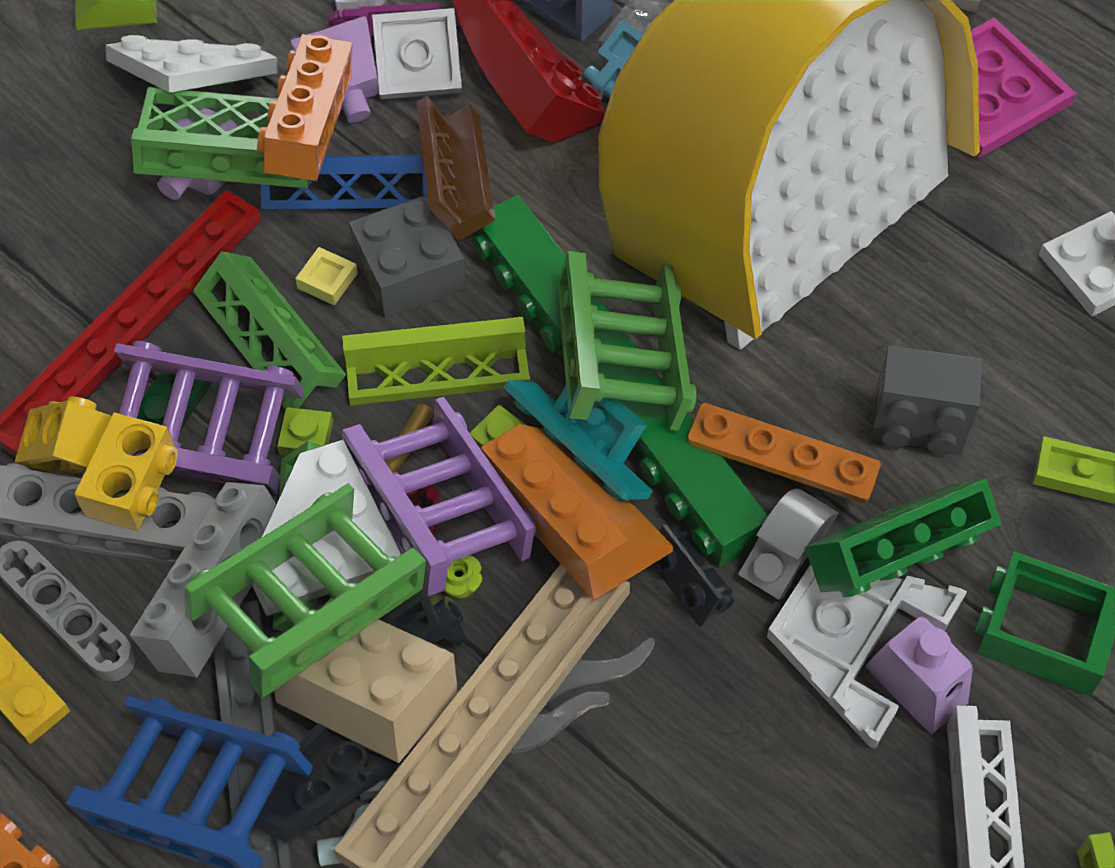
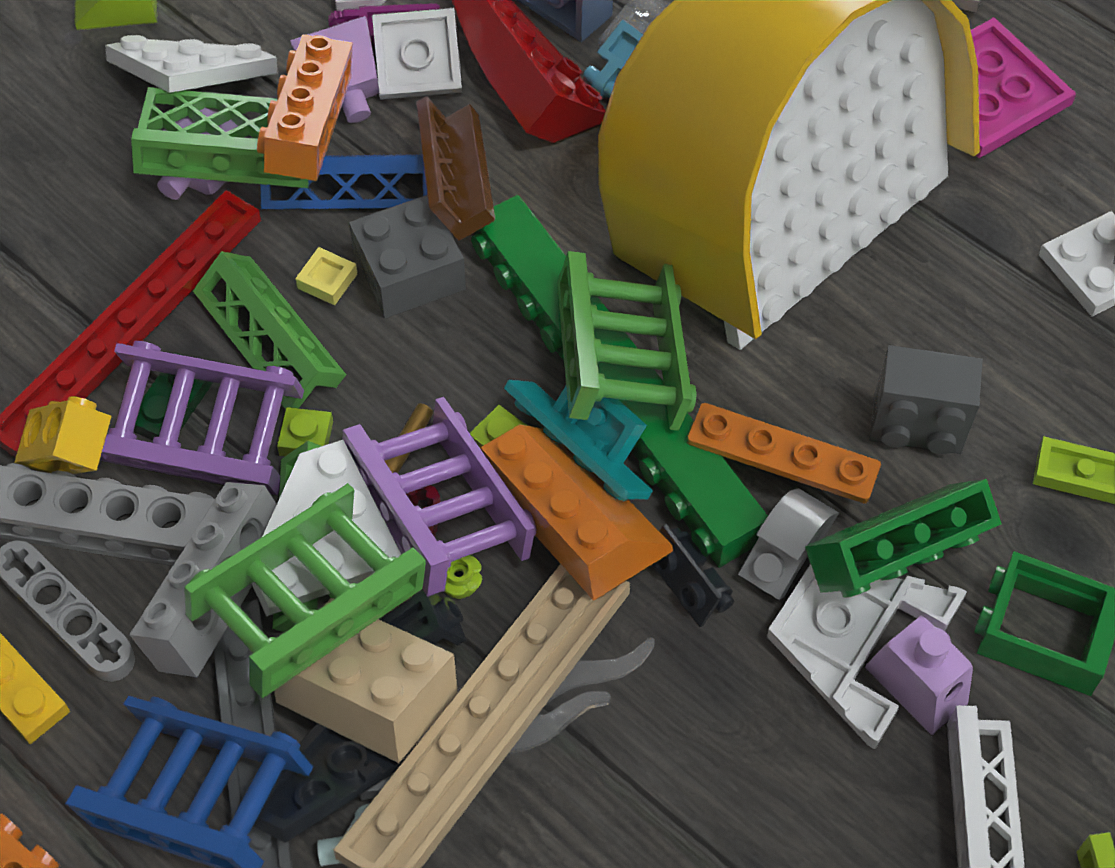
yellow brick [74,412,178,531] -> none
lime fence [342,317,530,406] -> none

